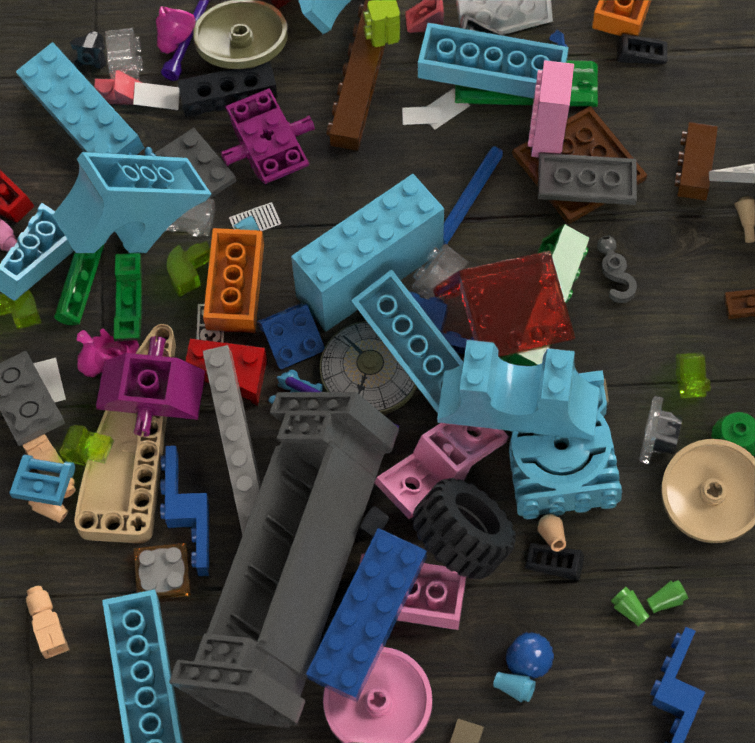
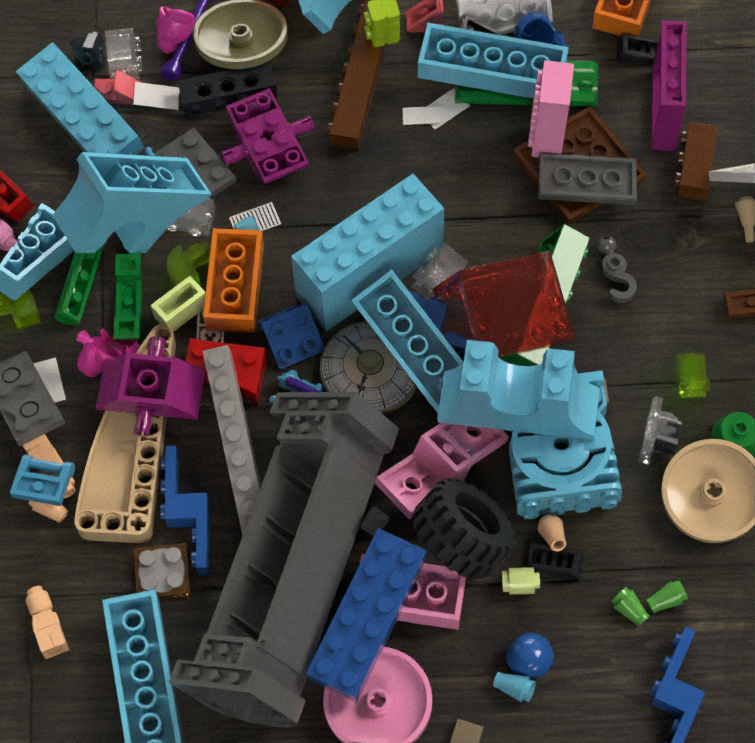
clear neon green brick [59,425,114,466] -> none
blue axle [443,146,503,245] -> none
none -> yellowish green brick [151,276,206,332]
none -> yellowish green brick [502,567,540,595]
none -> blue hair [514,11,556,44]
none -> magenta window [651,21,686,151]

